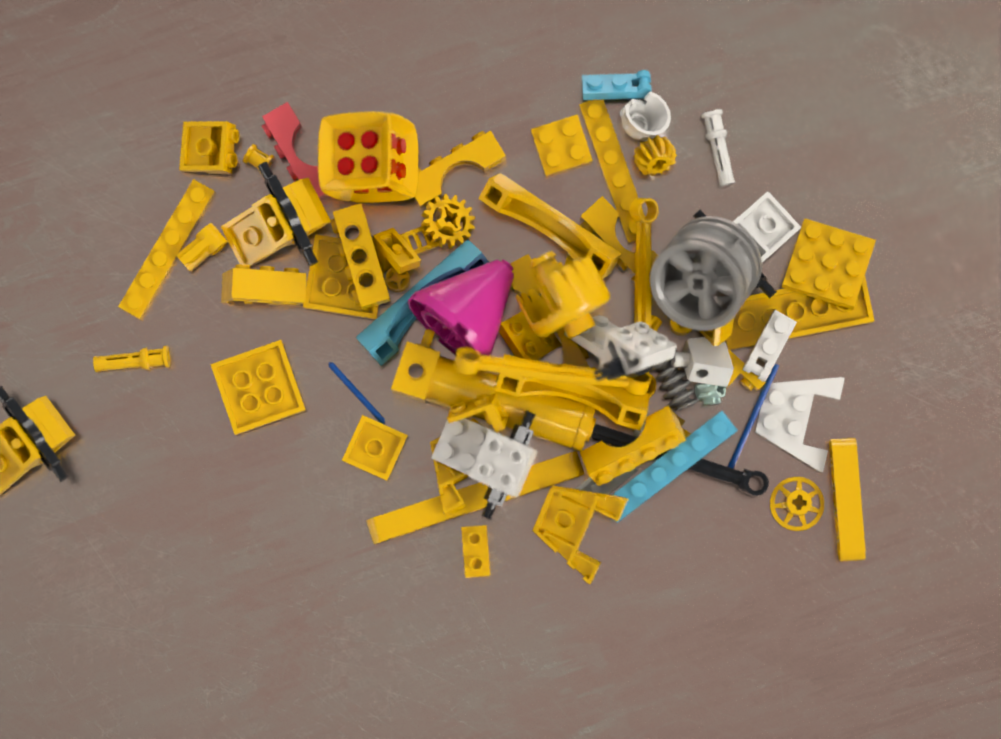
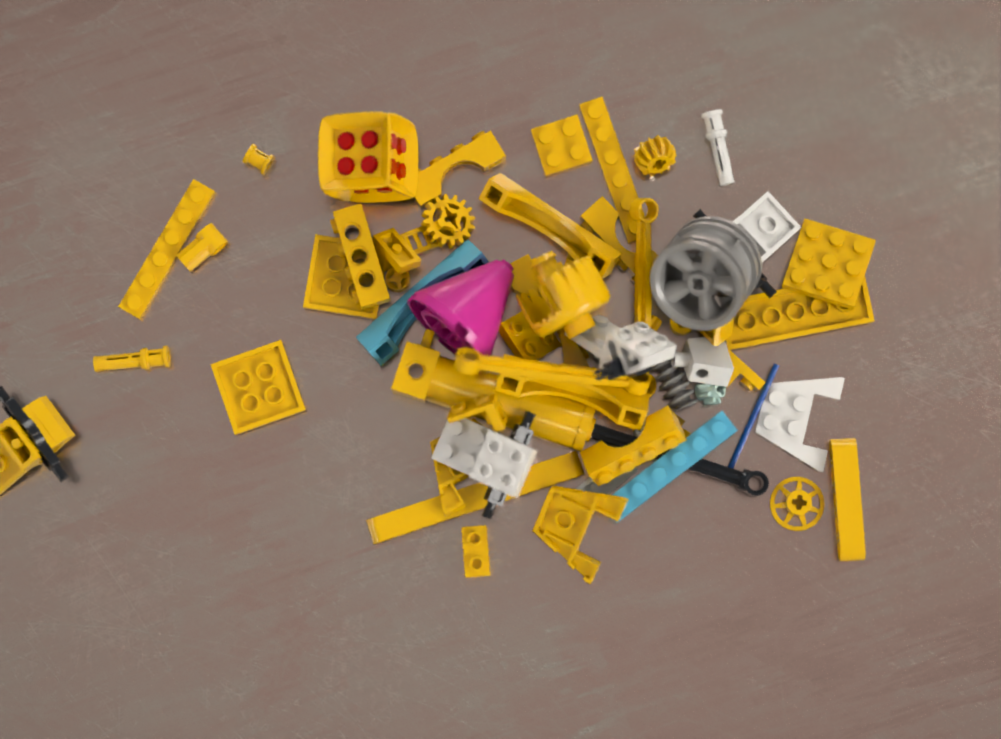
yellow plate [179,121,240,174] -> none
yellow piece [220,162,331,267] -> none
yellow wedge [221,264,306,305] -> none
coral arch [261,102,328,201] -> none
blue axle [329,362,385,424] -> none
yellow plate [342,415,408,481] -> none
medium azure plate [582,70,652,100] -> none
white helmet [620,91,671,141] -> none
white plate [742,310,797,382] -> none

